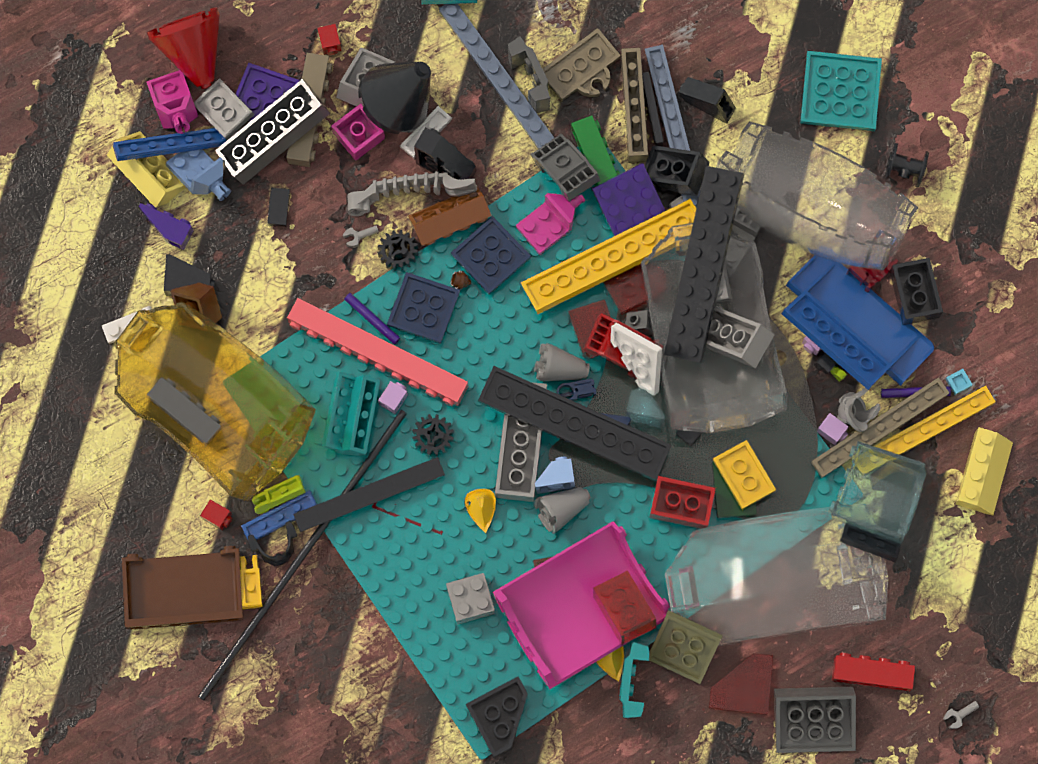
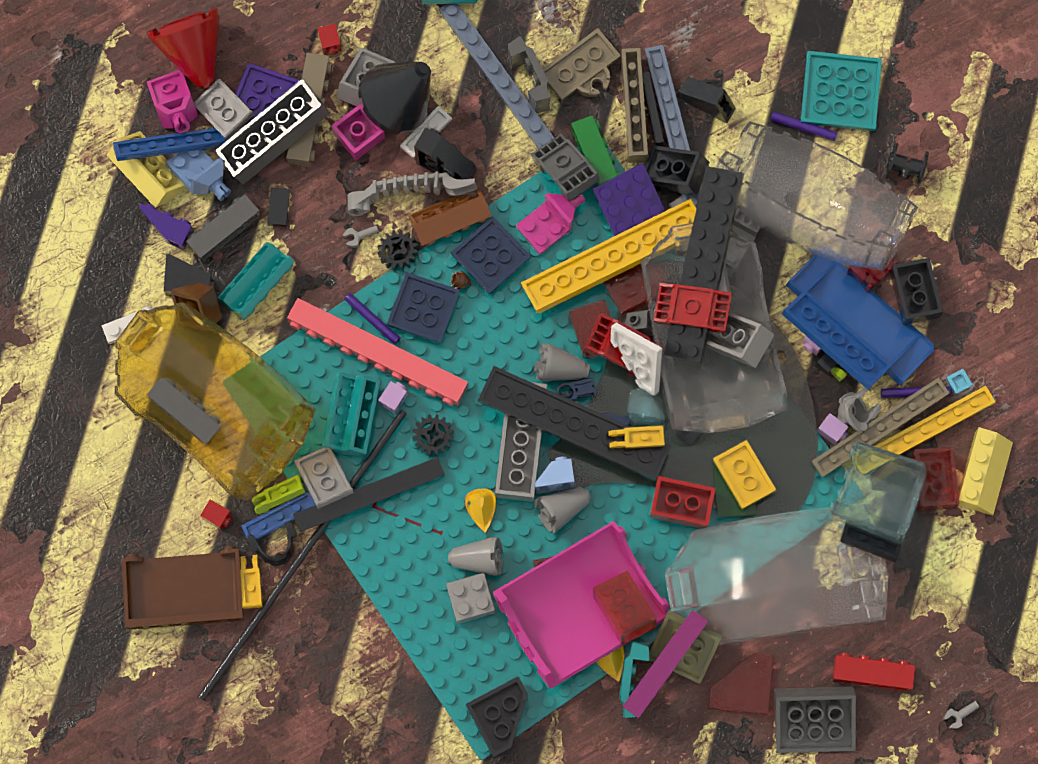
none -> dark grey brick [186,194,261,263]
none -> teal brick [217,242,295,320]
none -> light grey tile [294,447,353,509]
none -> light grey cone [448,537,503,576]
none -> yellow hinge [608,426,665,449]
none -> magenta tile [622,610,709,719]
none -> red plate [653,283,732,333]
none -> dark purple piece [771,112,837,142]
none -> clear red brick [912,447,960,511]

